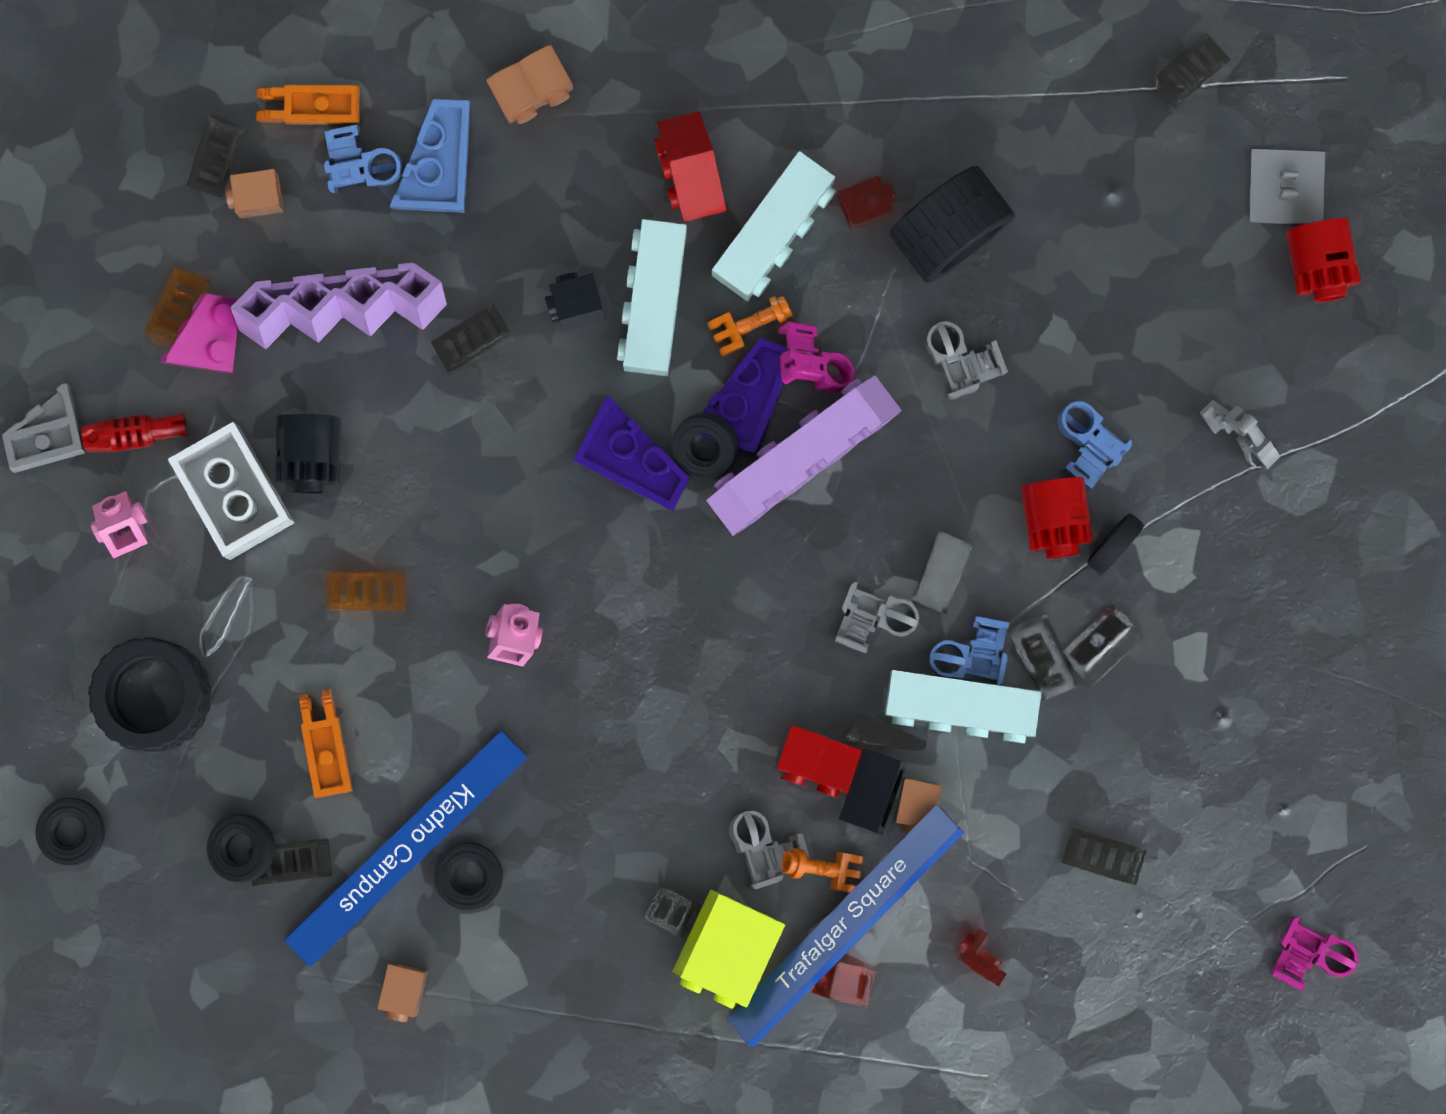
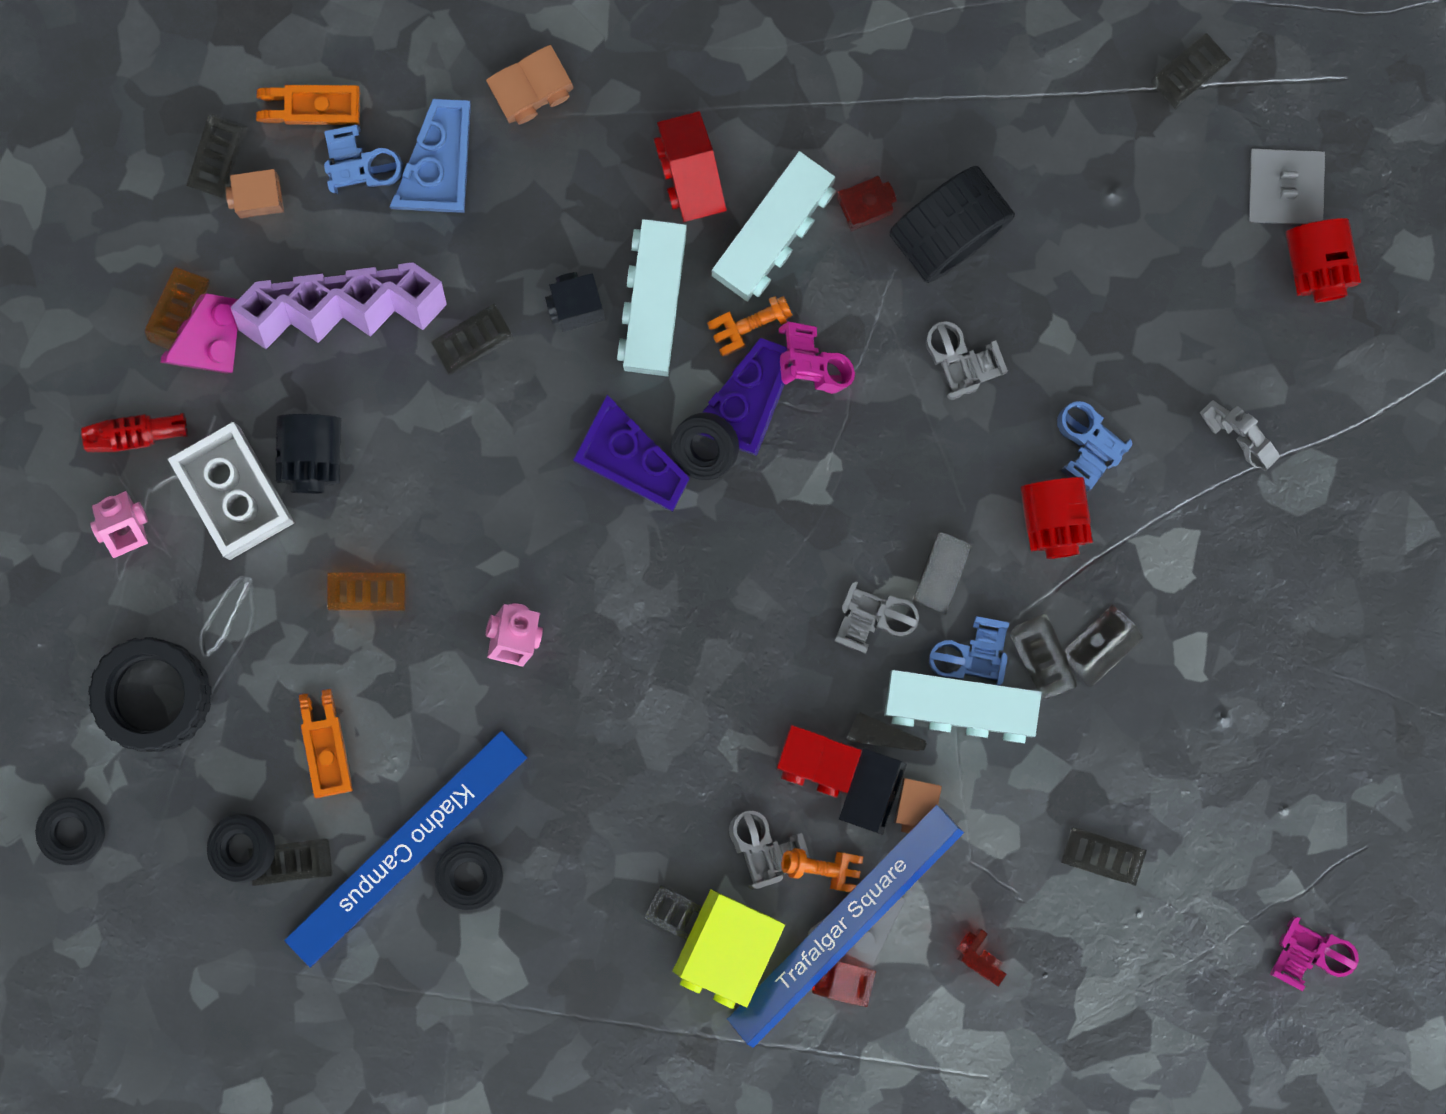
light grey wing [2,383,85,473] -> none
nougat brick [377,963,428,1022] -> none
lavender brick [706,375,902,536] -> none
black tyre [1087,513,1144,575] -> none

